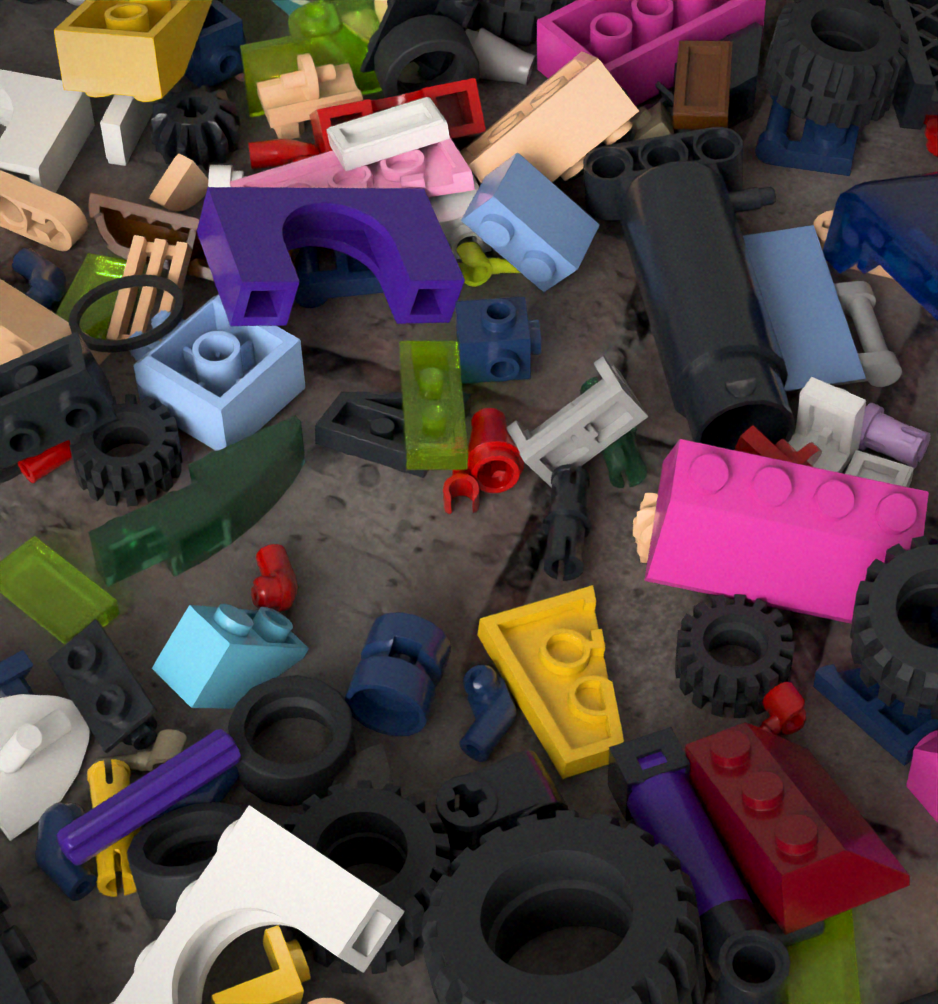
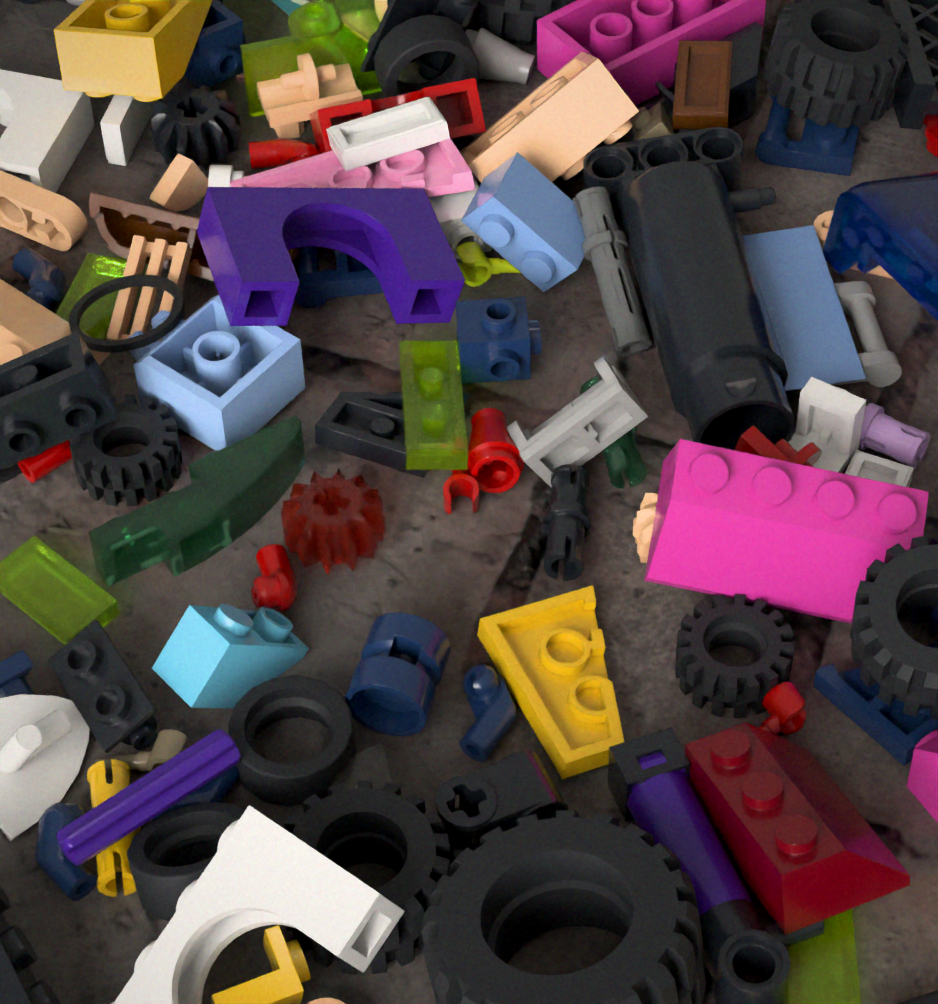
none -> clear red gear [281,468,386,574]
none -> dark grey pin [573,187,652,356]

